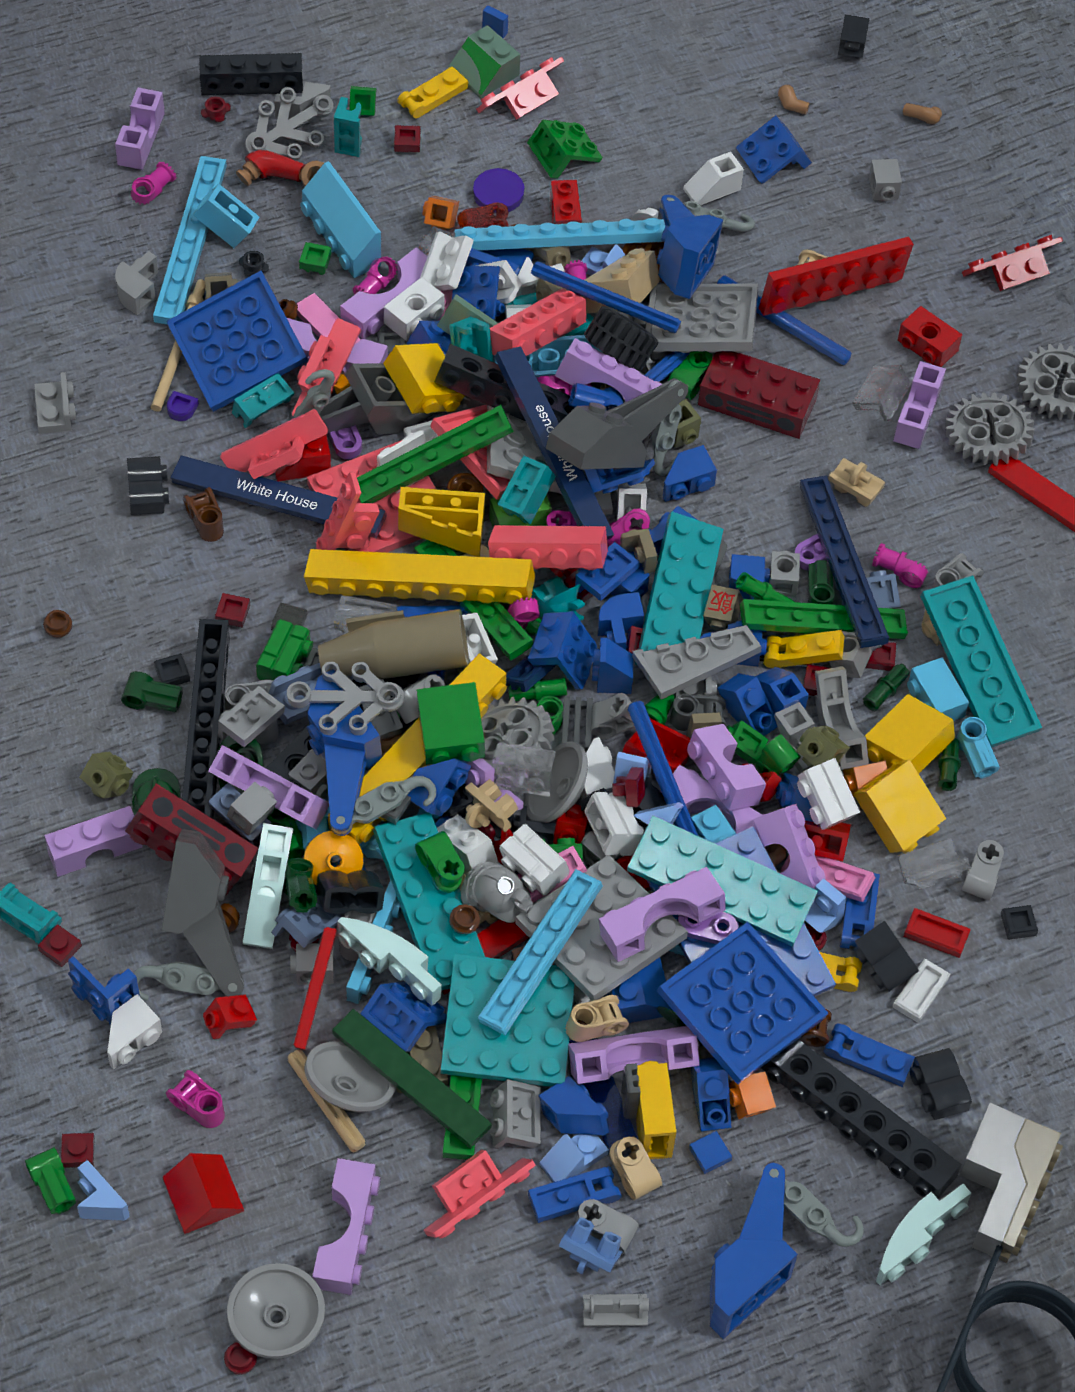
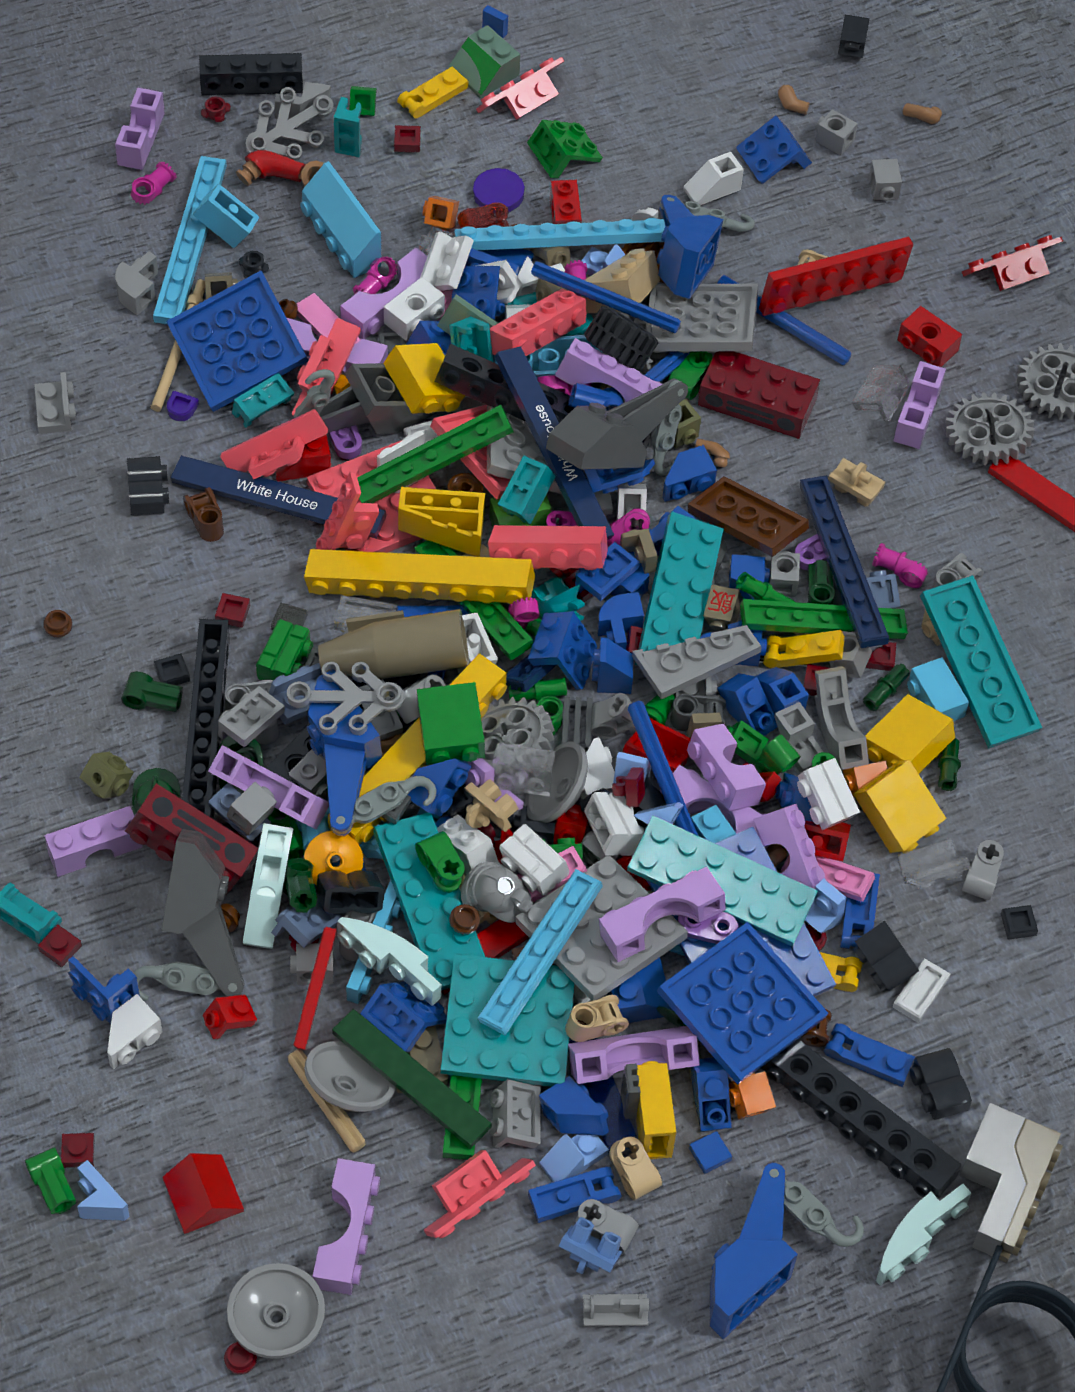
dark pink piece [166,1070,225,1128] -> none
green tile [299,242,331,275] -> none
olive brick [796,726,850,768] -> none
red tile [903,908,971,958] -> none
medium azure piece [956,717,1000,779] -> none
none -> reddish brown plate [688,476,809,557]
none -> medium nougat arm [695,438,730,468]
none -> light grey brick [815,109,858,156]

